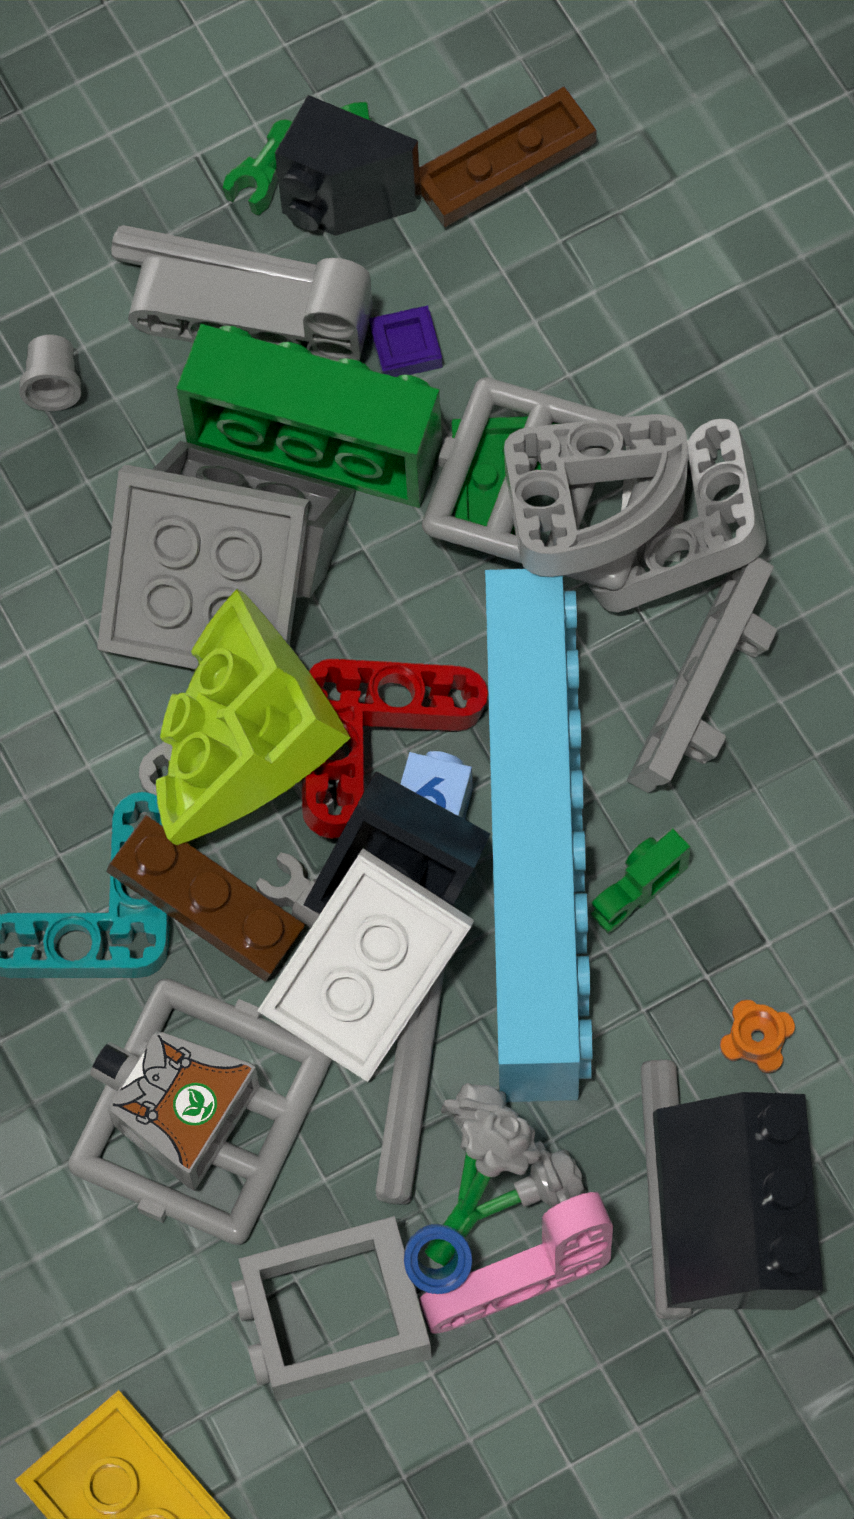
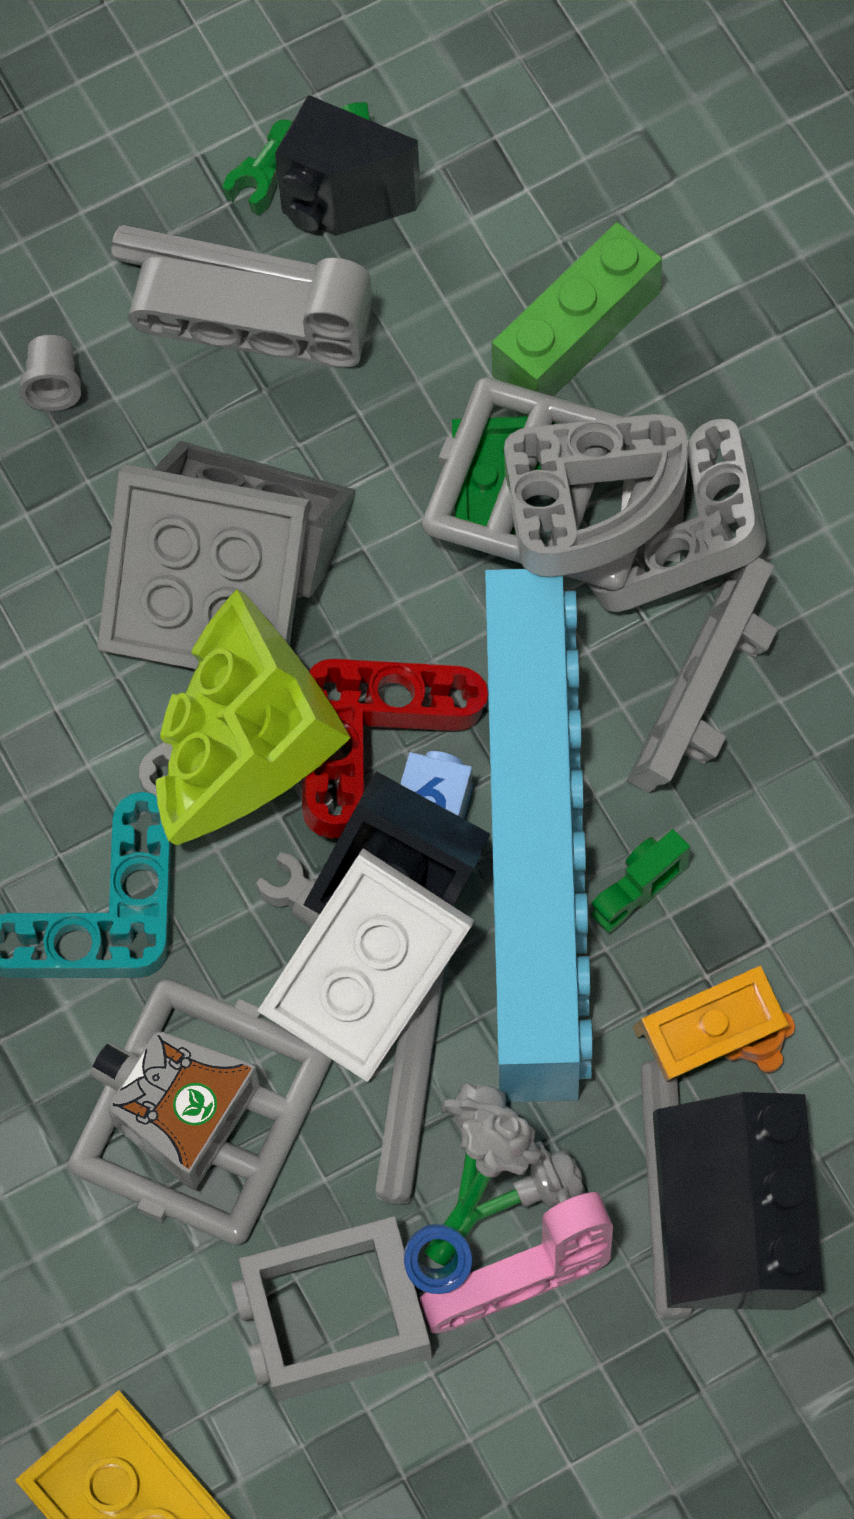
reddish brown plate [106,815,305,982] -> none
green brick [176,324,442,508] -> none
dark purple tile [369,305,443,377] -> none
reddish brown plate [419,86,597,228] -> none
none -> bright green brick [491,222,662,396]
none -> light orange panel [632,965,789,1081]

